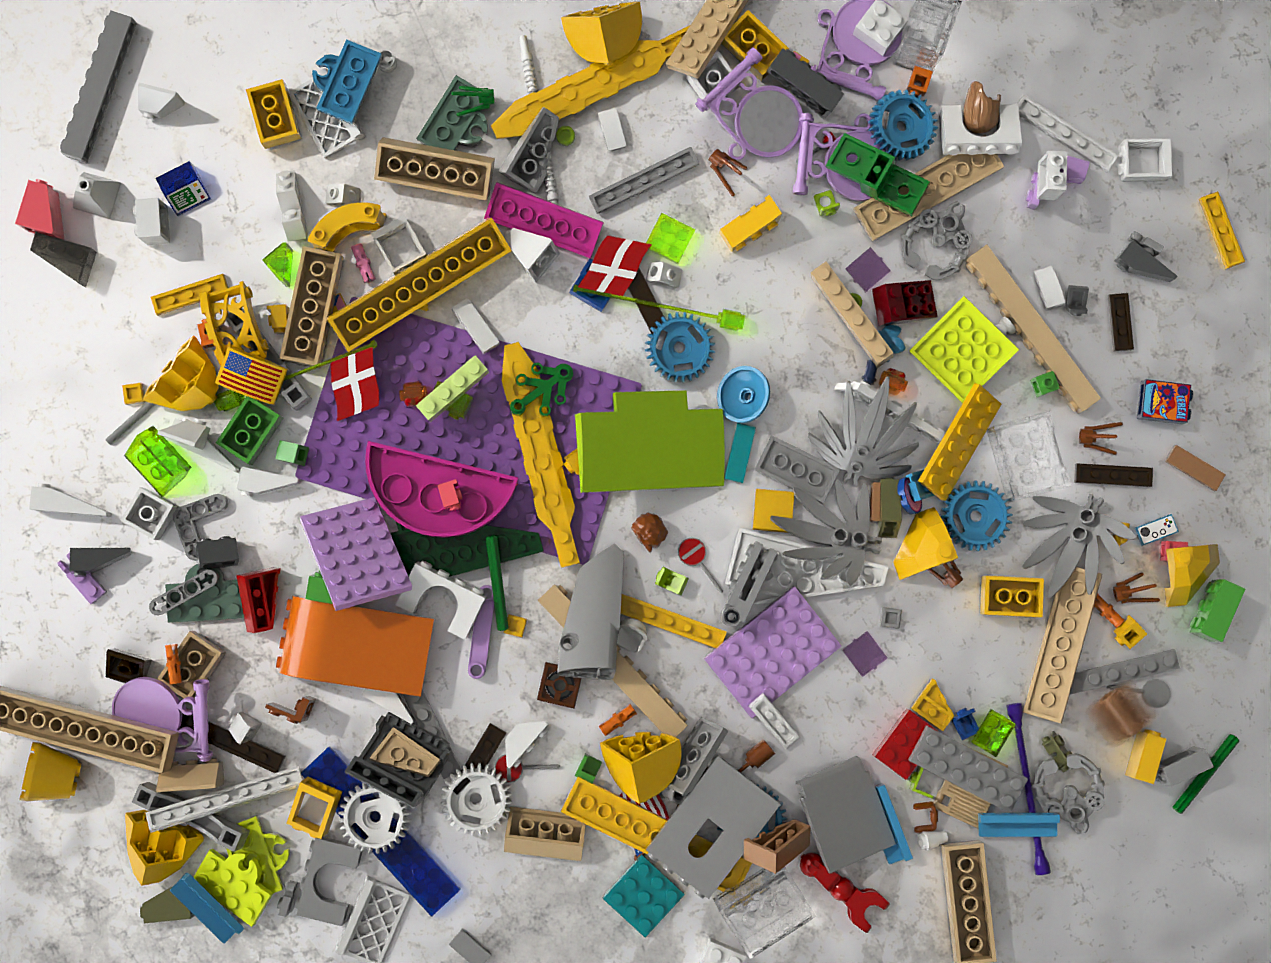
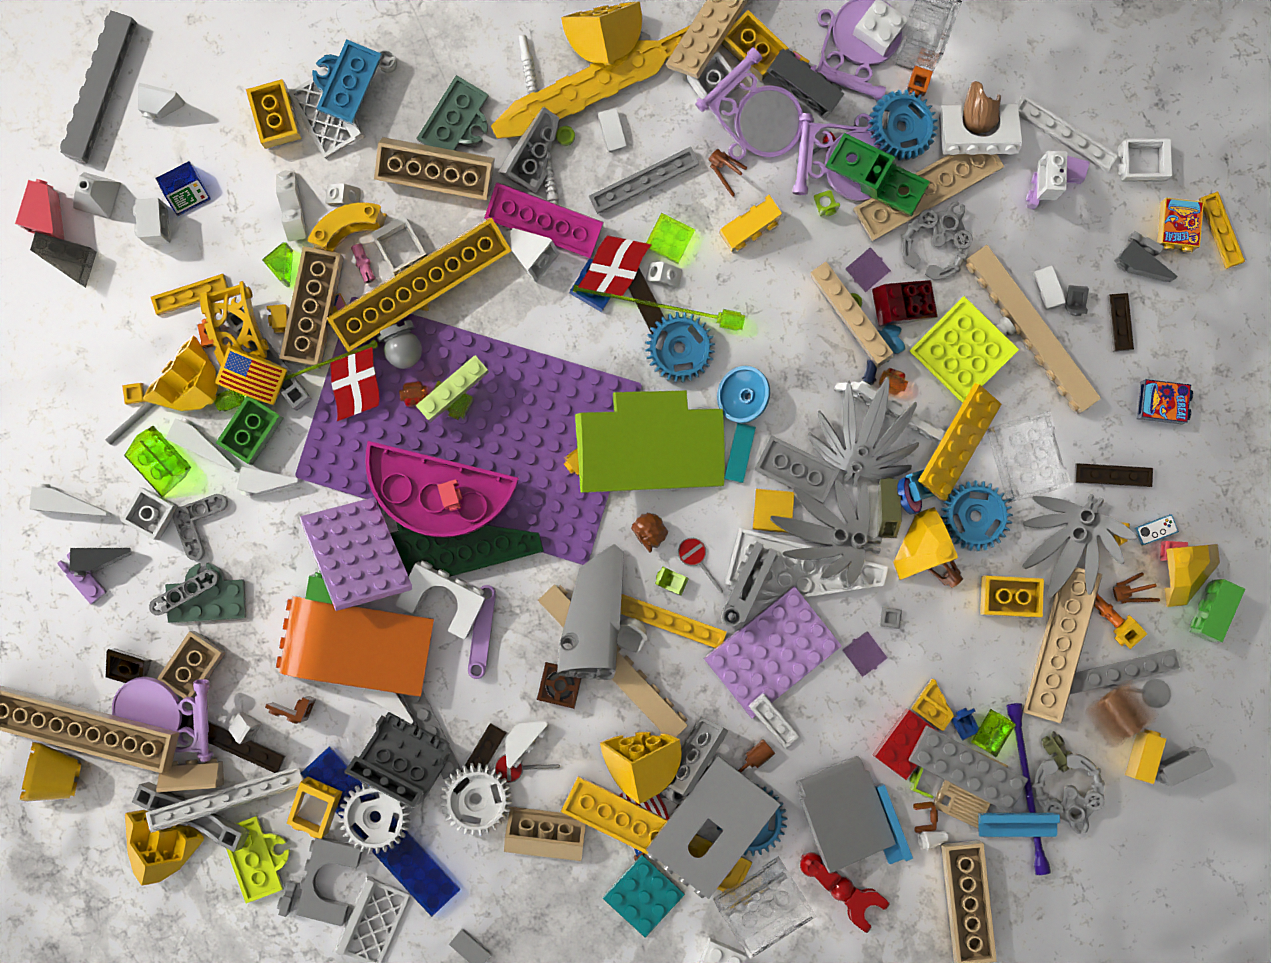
olive slope [140,886,195,924] -> none
white slope [157,419,211,450] -> none
orange pin [165,644,182,684] -> none
dark azure panel [170,873,245,944] -> none
neon yellow plate [193,848,274,927] -> none
dark grey brick [196,536,239,570] -> none
red wedge [236,567,281,633] -> none
brick [275,440,309,466] -> none
tan wing [370,727,441,777] -> none
green plant [451,86,494,116] -> none
white tile [452,298,500,354] -> none
green axle [486,536,509,631] -> none
yellow plate [502,342,580,568] -> none
yellow tile [503,614,527,637] -> none
green plant [510,363,573,417] -> none
bright green panel [575,753,602,783] -> none
orange pin [599,704,637,736] -> none
medium nougat wedge [744,819,811,874] -> none
medium nougat tile [870,482,881,522] -> none
bright green bracket [1030,371,1060,398] -> none
dark orange plant [1079,422,1123,455] -> none
medium nougat tile [1165,445,1226,491] -> none
green axle [1173,734,1239,814] -> none
none -> light grey tile [376,320,422,369]
none -> brick [1157,198,1204,253]

